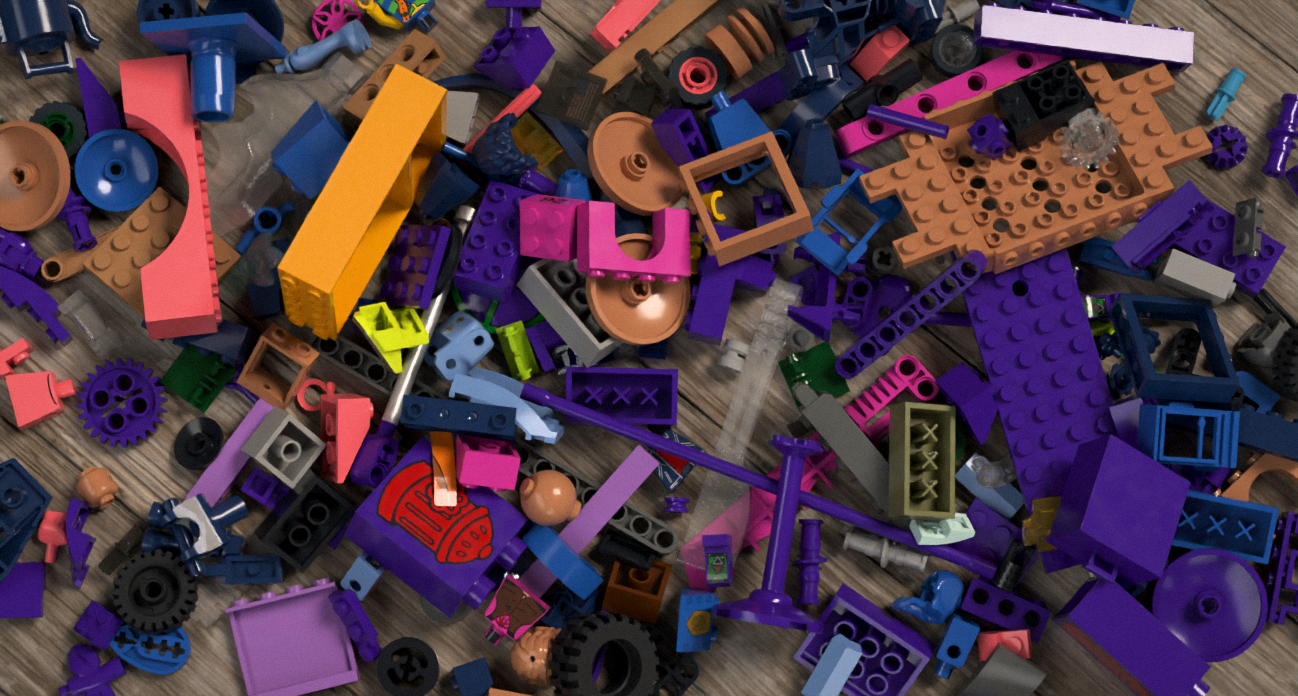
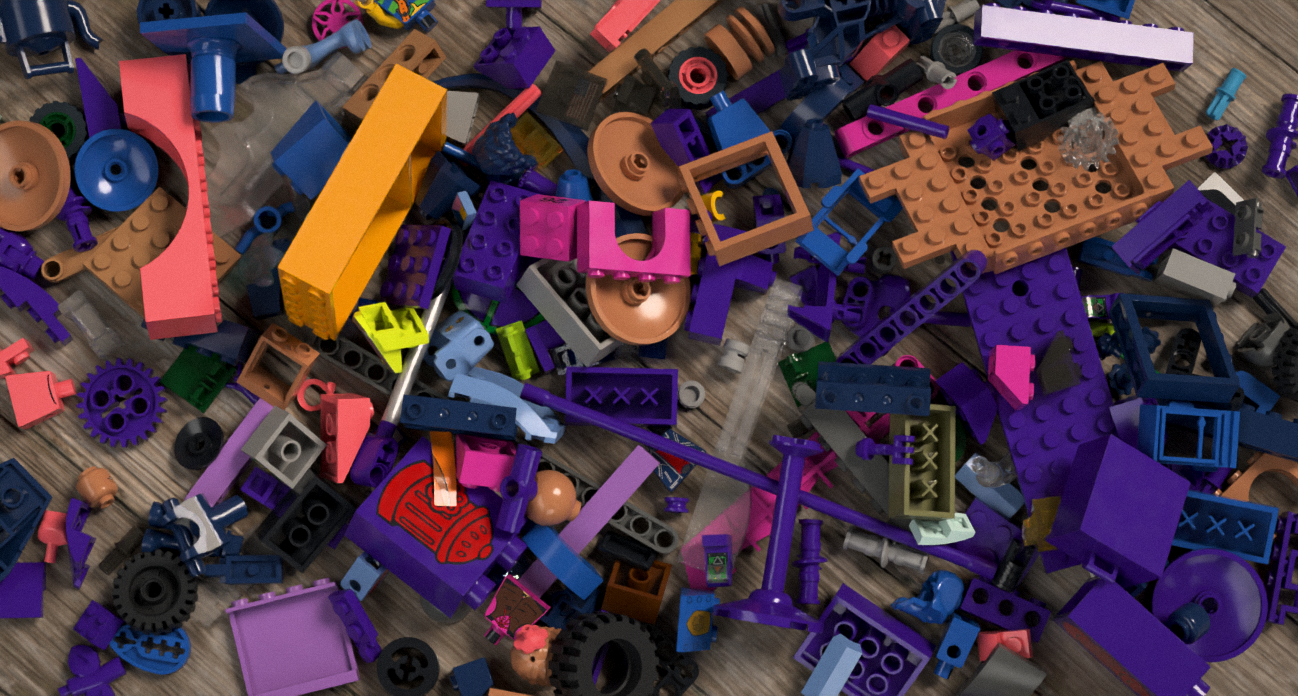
none -> light grey tile [282,46,311,74]
none -> medium blue tile [451,191,477,230]
none -> dark purple piece [496,444,542,533]
none -> coral plant [513,624,548,654]
none -> light grey tile [677,380,705,409]
none -> dark blue fence [815,361,931,416]
none -> dark purple hinge [855,435,915,465]
none -> light grey axle [916,56,957,89]
none -> dark pink slope [988,345,1035,410]
none -> clear smoke slope [1035,330,1082,397]
none -> dark blue head [1167,602,1211,645]
none -> sticker [1198,172,1244,216]

